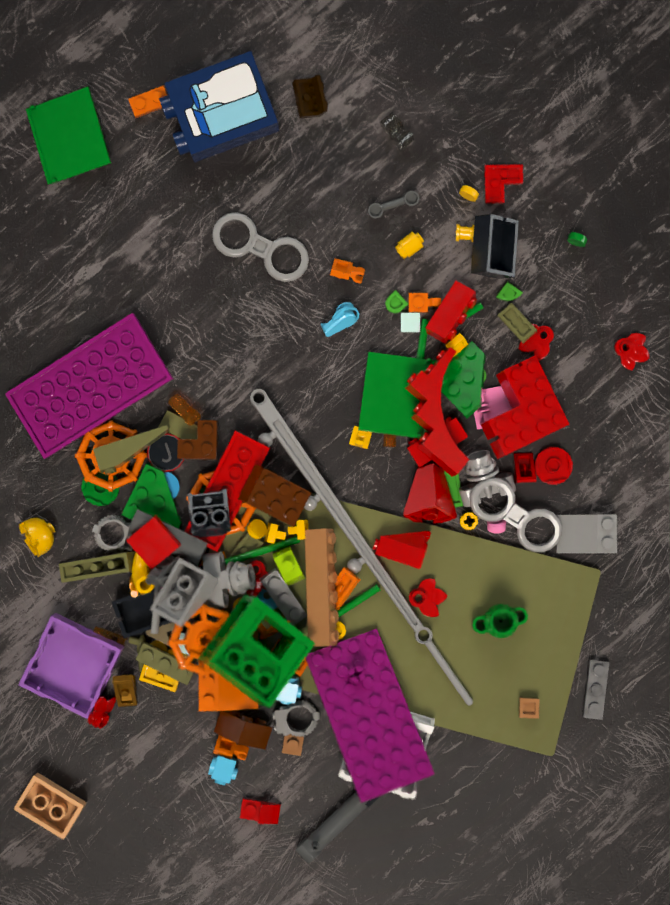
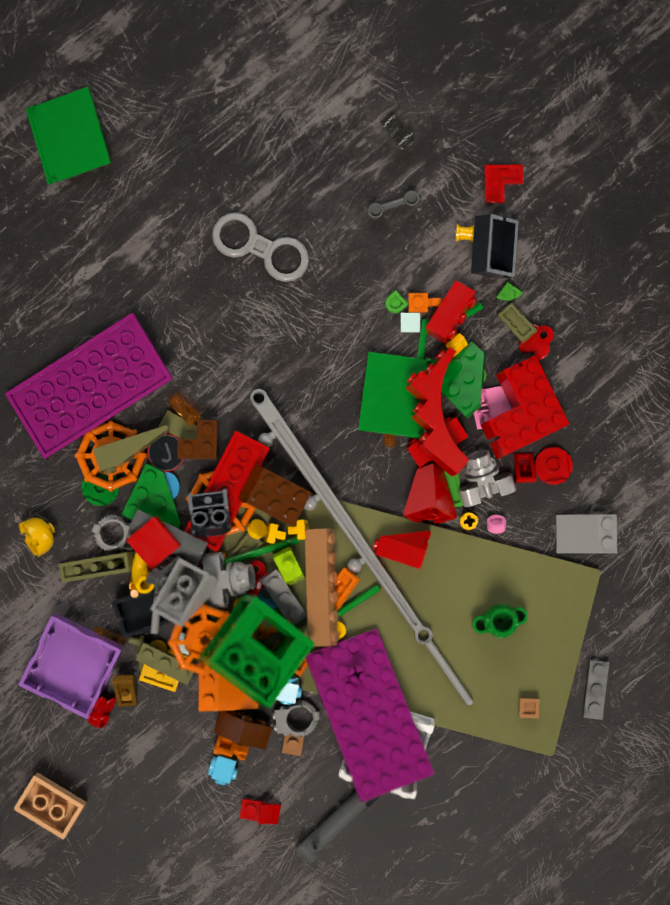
orange plate [128,85,167,118] -> none
dark tan slope [146,622,185,647] -> none
brick [159,51,279,163] -> none
dark brown bracket [292,75,328,119] -> none
medium azure piece [321,302,359,337] -> none
orange plate [330,258,365,283] -> none
yellow tile [349,426,372,449] -> none
yellow brick [395,232,424,259] -> none
red plate [409,579,448,617] -> none
yellow tile [459,185,479,202] -> none
light grey bar [470,478,562,552] -> none
green tile [567,232,587,247] -> none
red plate [614,333,649,370] -> none

